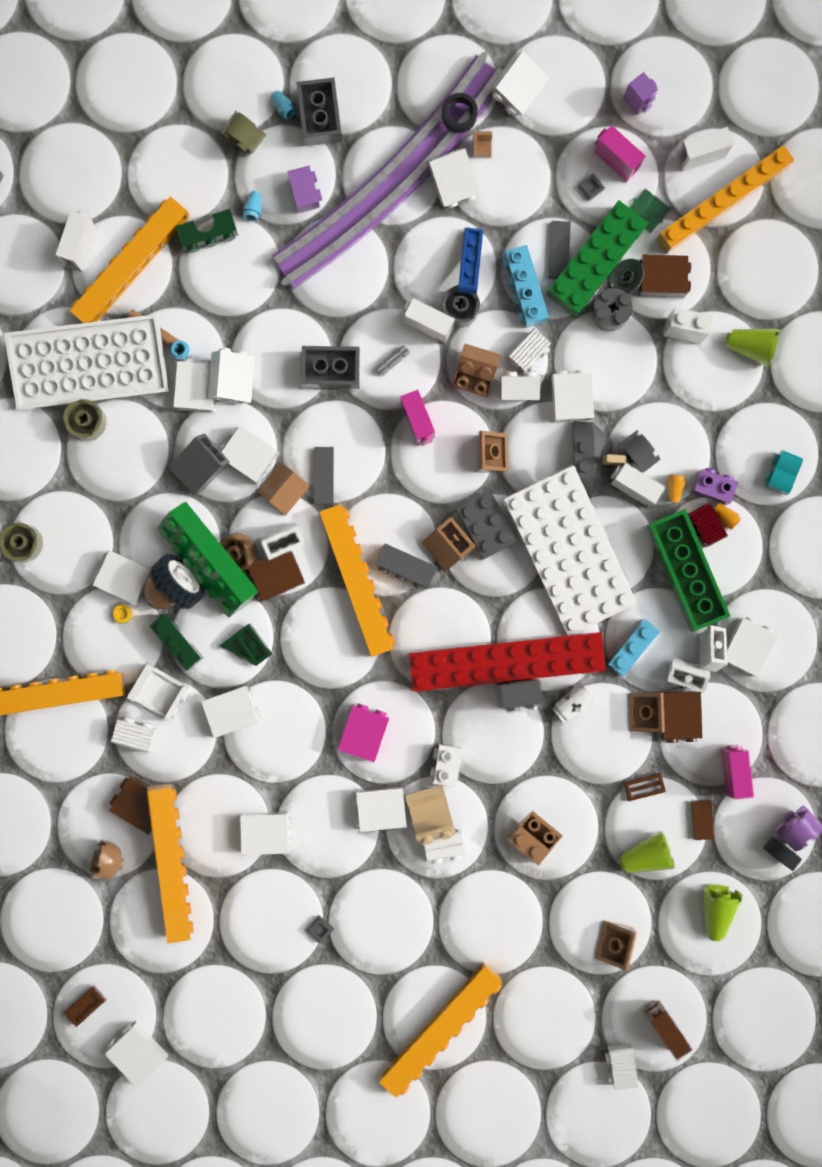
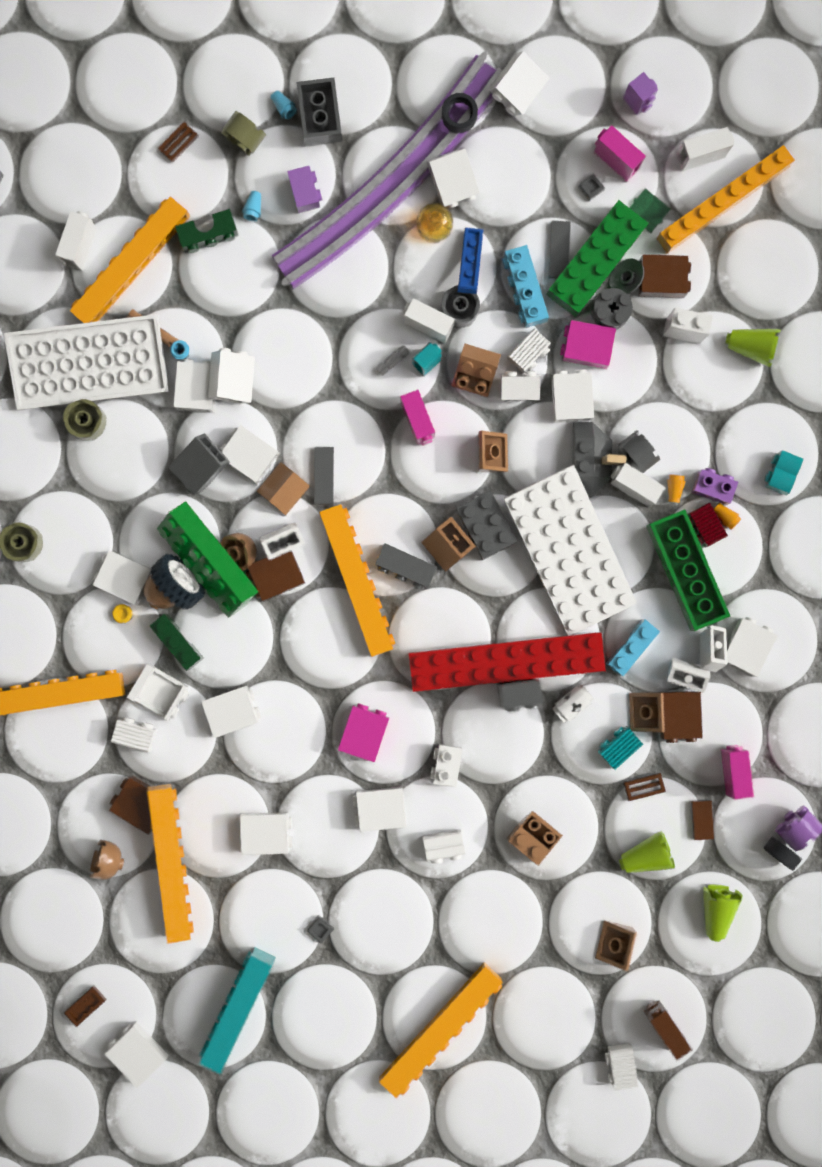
dark green wing [220,623,273,666] -> none
dark grey brick [301,346,360,389] -> none
tan panel [405,785,456,845] -> none
medium nougat panel [472,131,492,158] -> none
none -> reddish brown tile [158,121,199,163]
none -> teal brick [199,947,276,1074]
none -> teal brick [412,342,442,376]
none -> clear yellow cylinder [416,203,454,243]
none -> dark pink brick [560,320,616,369]
none -> teal brick [598,726,644,770]

